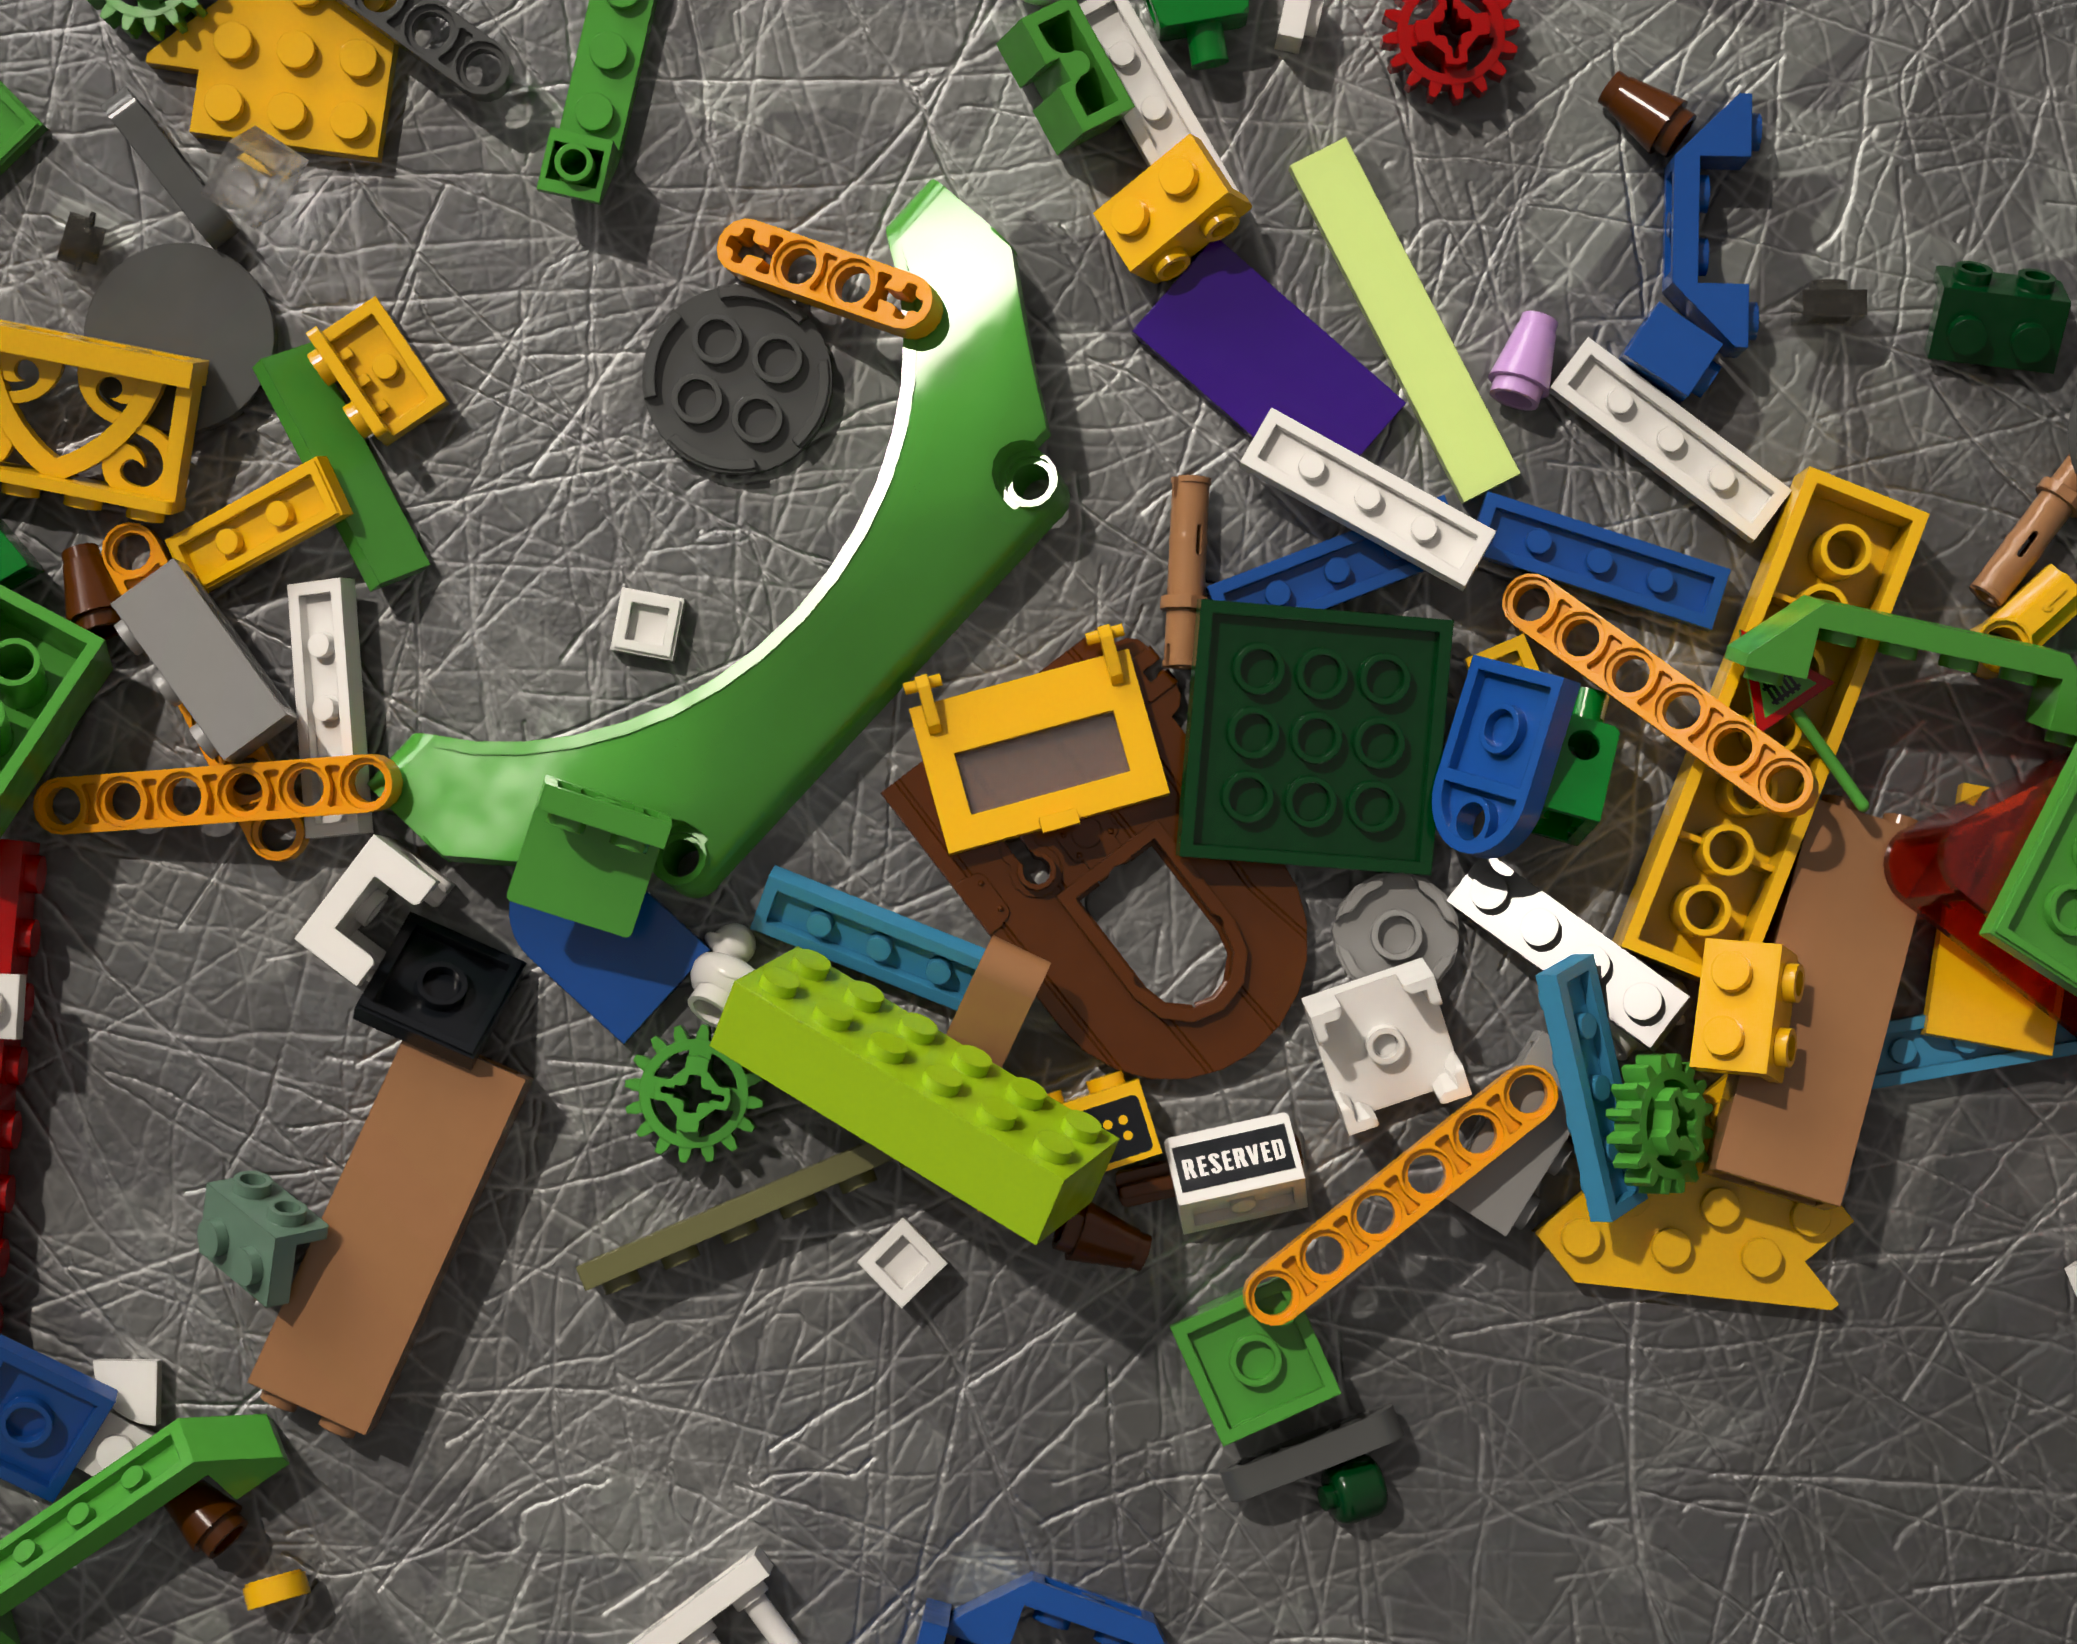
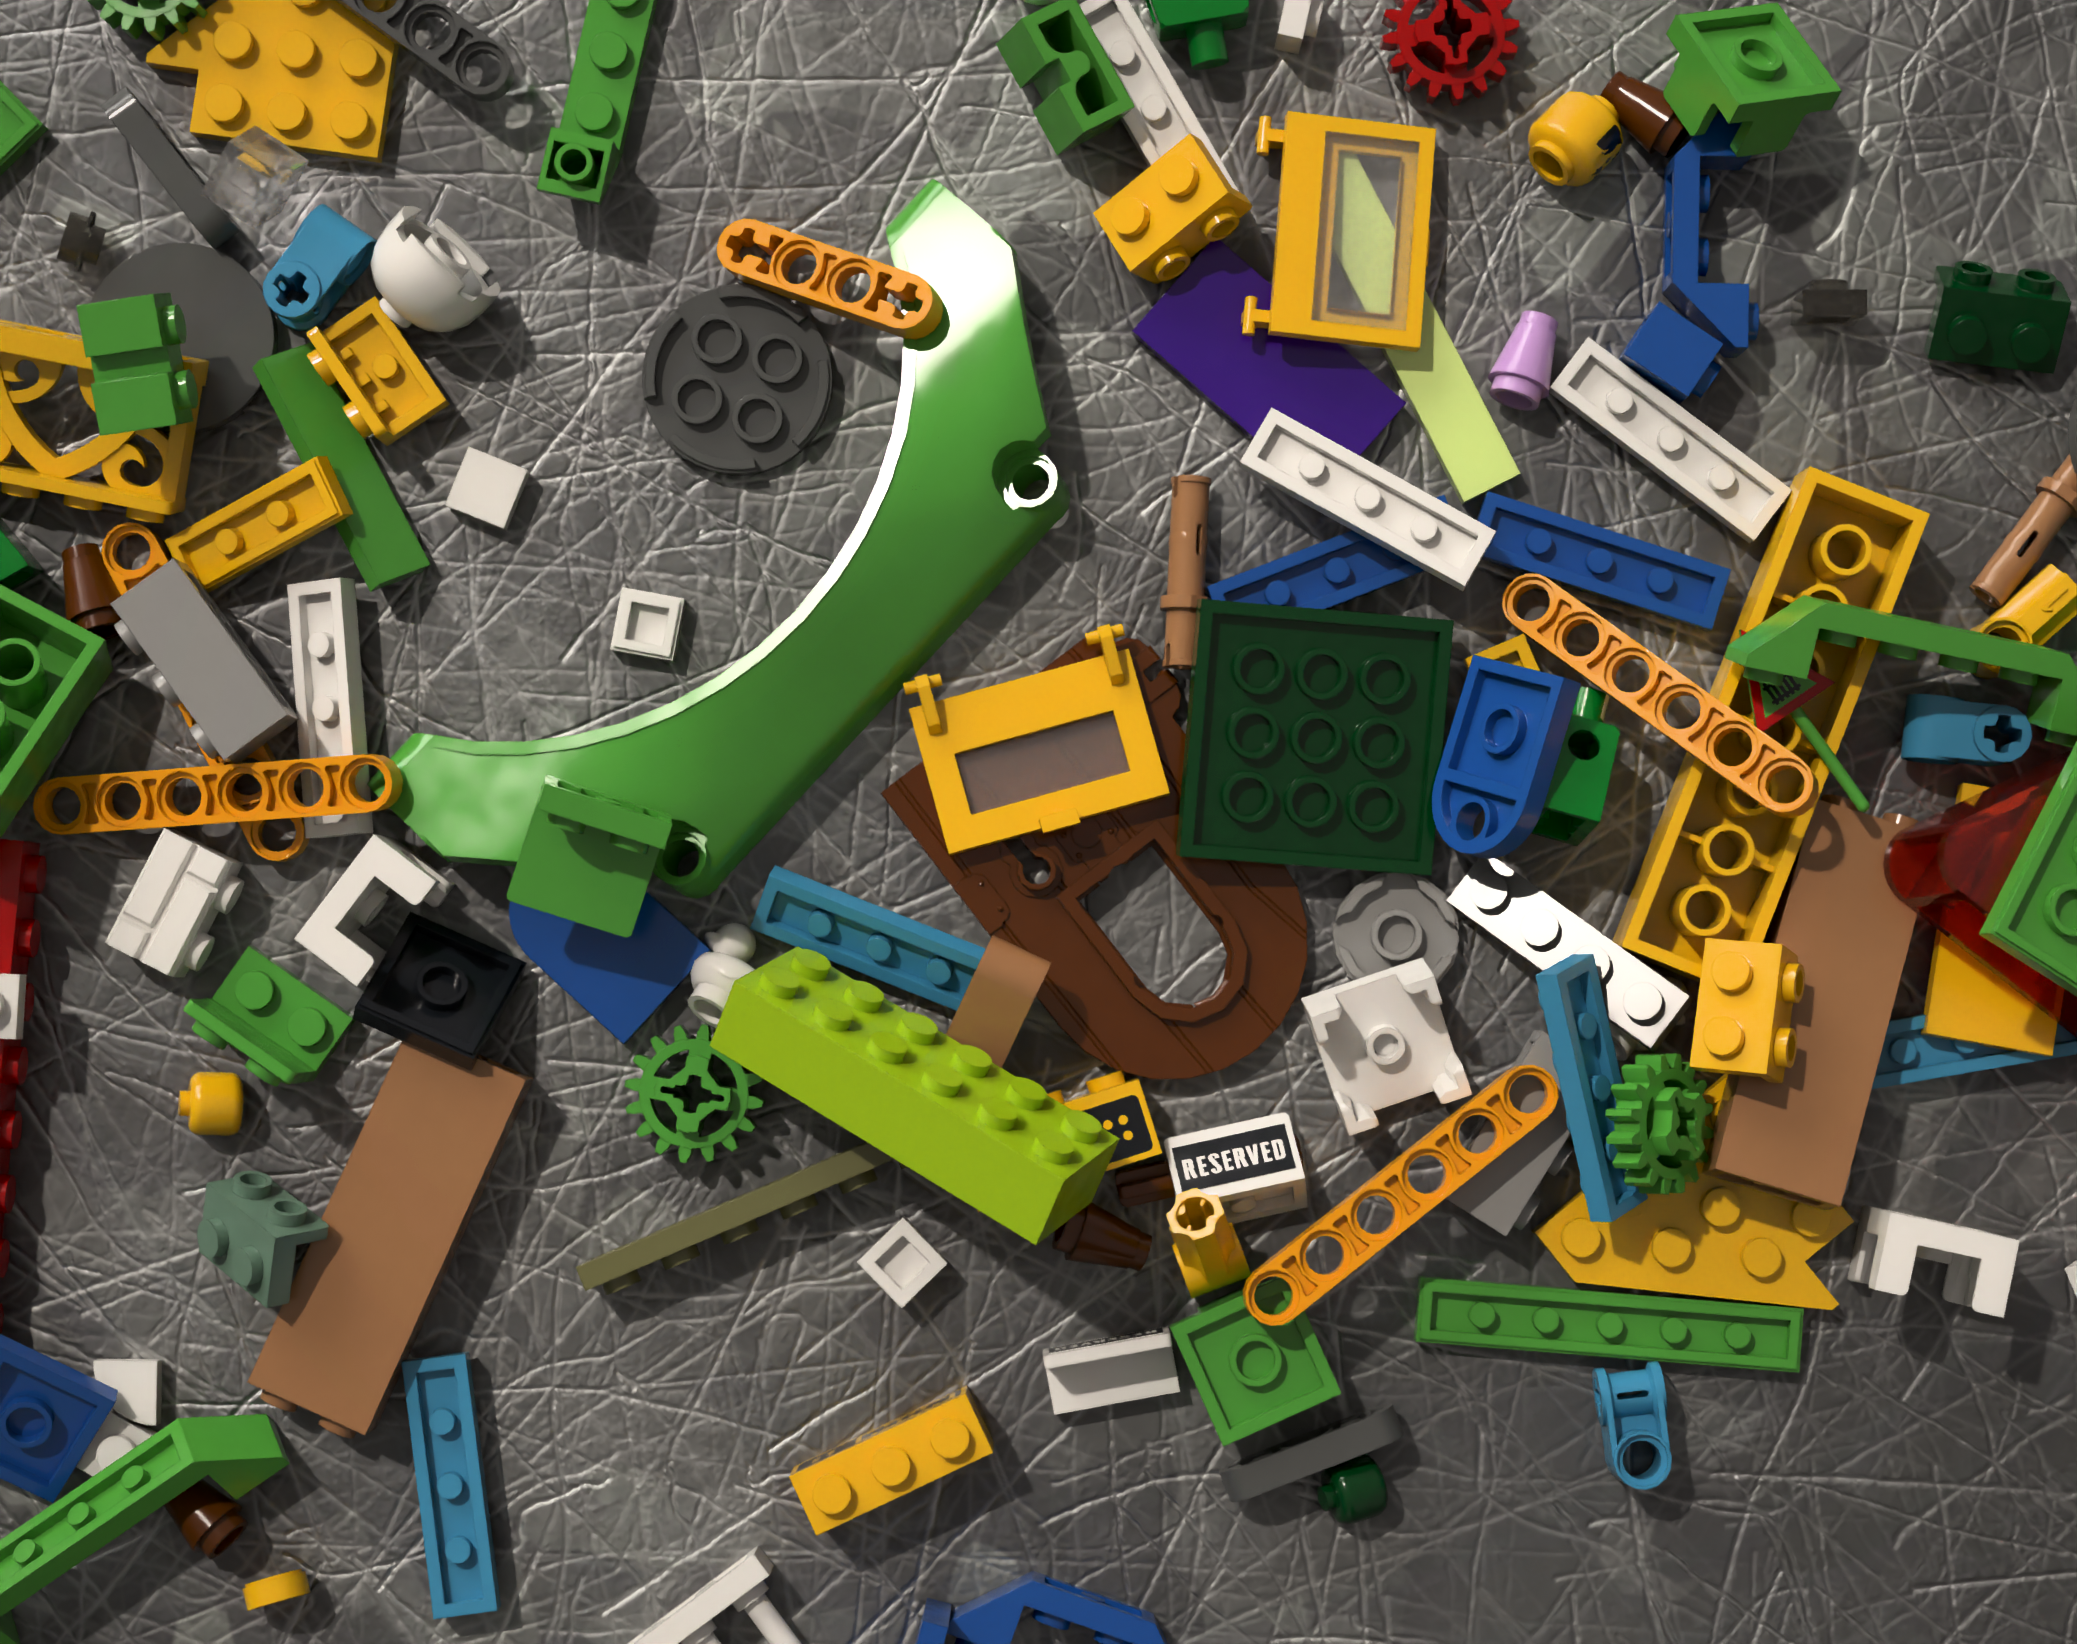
none -> bright green brick [76,293,198,436]
none -> white brick [105,828,244,977]
none -> yellow piece [178,1072,243,1136]
none -> bright green bracket [183,946,356,1087]
none -> dark azure piece [263,204,377,331]
none -> white cylinder [371,206,501,332]
none -> dark azure plate [402,1351,501,1619]
none -> white tile [445,446,530,531]
none -> yellow brick [789,1385,994,1536]
none -> white panel [1043,1326,1180,1415]
none -> yellow piece [1166,1188,1251,1299]
none -> piece [1240,111,1436,352]
none -> bright green tile [1414,1276,1804,1373]
none -> yellow head [1528,91,1623,187]
none -> dark azure piece [1592,1361,1672,1490]
none -> bright green panel [1663,2,1842,157]
none -> white panel [1847,1205,2020,1318]
none -> dark azure piece [1901,694,2032,767]

